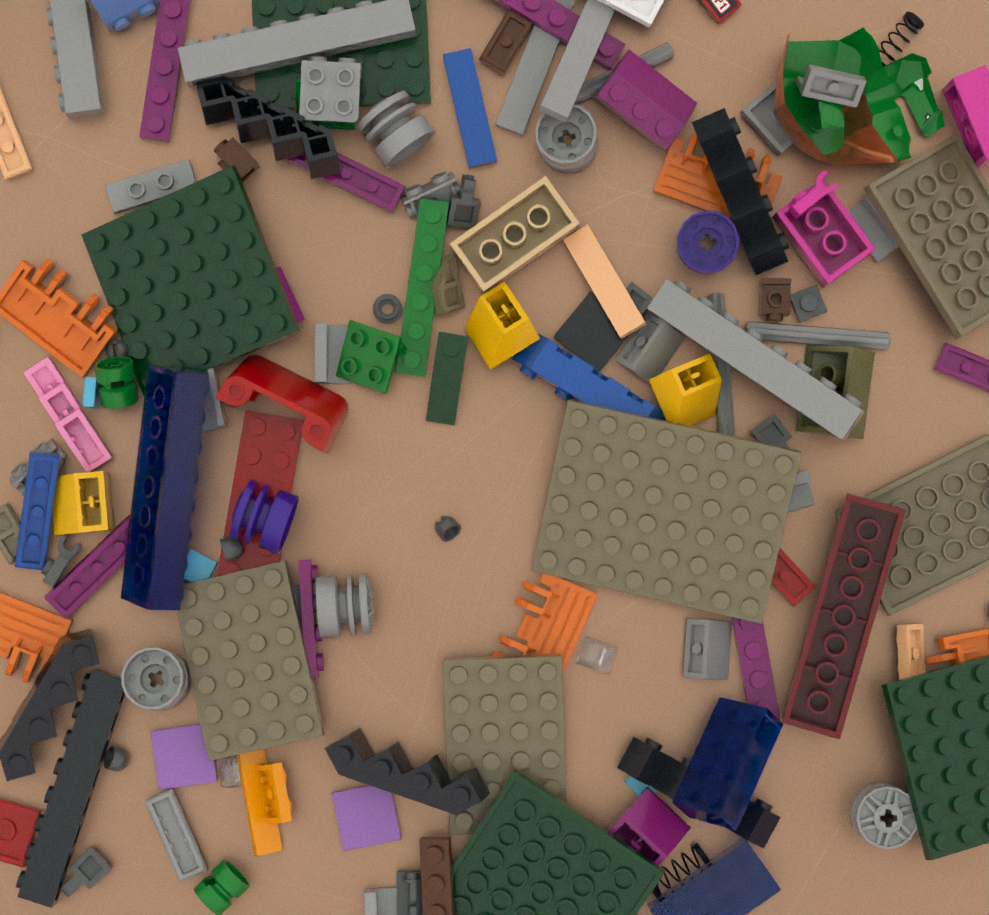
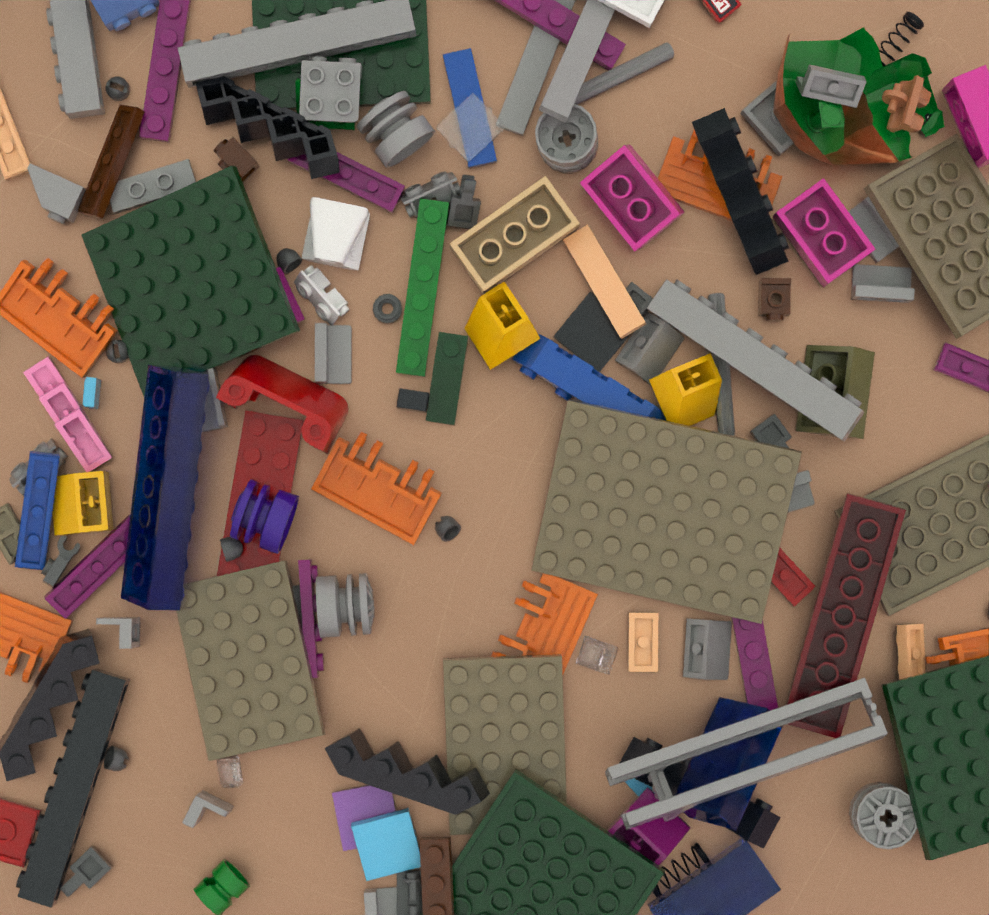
green wheel [94,356,139,409] -> none
light grey wheel [121,647,191,710] -> none
light grey plate [145,788,208,882] -> none
medium lavender tile [151,724,218,790] -> none
medium azure tile [178,549,218,582] -> none
light orange bracket [237,749,292,856] -> none
green hinge [336,320,406,394] -> none
dark tan tile [431,254,465,314] -> none
reddish brown plate [479,9,534,75] -> none
magenta slope [593,49,697,150] -> none
dark purple wheel [677,211,739,274] -> none
light grey axle [745,321,890,350] -> none
dark pink plate [789,171,838,219] -> none
dark grey plate [790,285,827,323] -> none
none -> light grey slope [27,163,86,224]
none -> reddish brown tile [78,104,145,219]
none -> light grey panel [96,617,140,649]
none -> dark grey hinge [106,76,130,101]
none -> light grey panel [182,790,234,828]
none -> dark grey hinge [276,248,302,274]
none -> white hinge [294,265,350,325]
none -> white piece [302,197,370,270]
none -> orange hinge [311,432,442,545]
none -> medium azure tile [351,808,421,881]
none -> black piece [396,388,429,413]
none -> clear piece [436,93,506,163]
none -> dark pink brick [580,144,685,251]
none -> light grey piece [605,678,888,830]
none -> light nougat plate [628,612,659,672]
none -> light grey panel [851,264,915,303]
none -> nougat hips [882,75,932,133]

